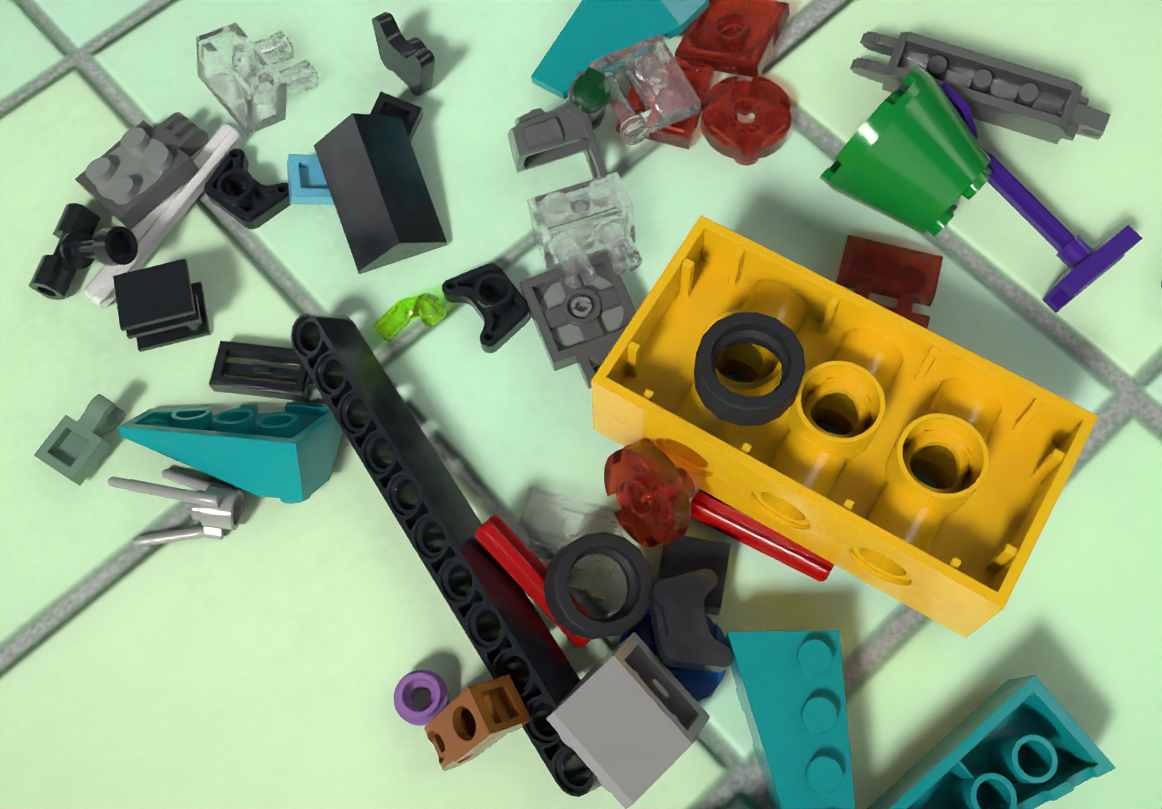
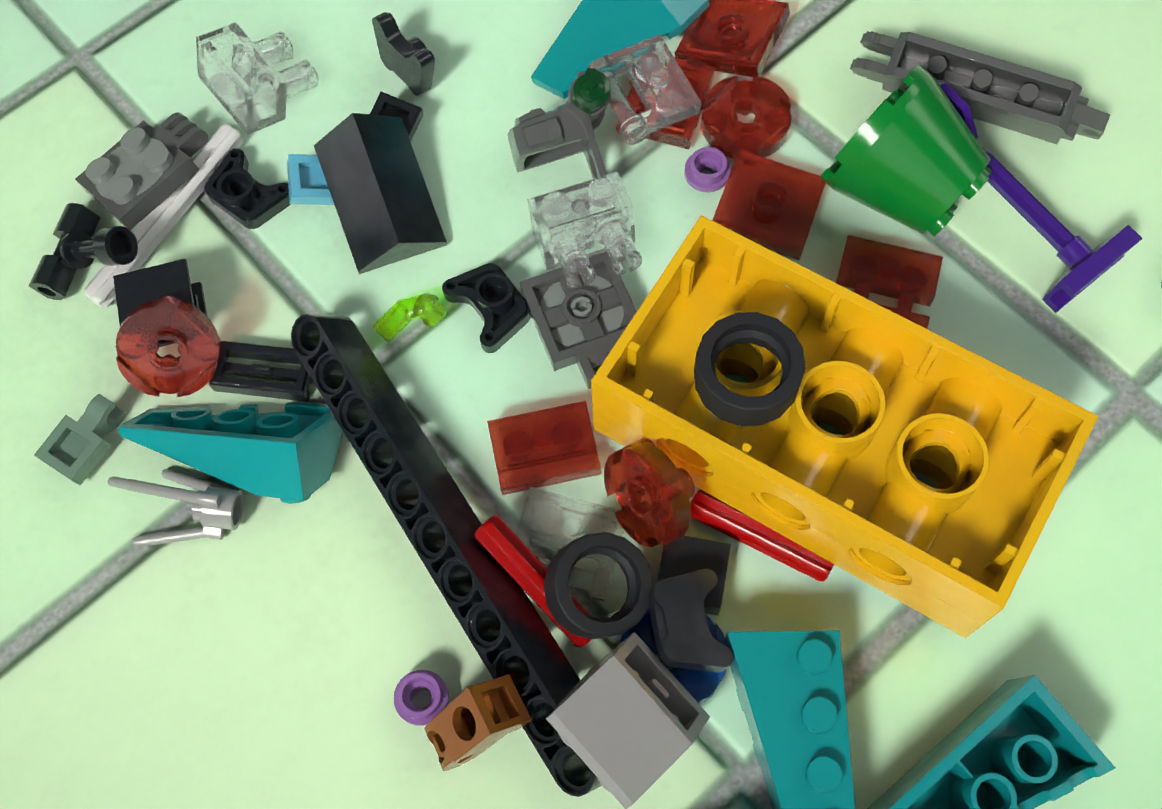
none -> clear red plate [116,296,221,397]
none -> clear red plate [487,401,602,495]
none -> medium lavender plate [684,147,731,192]
none -> clear red plate [712,149,826,261]

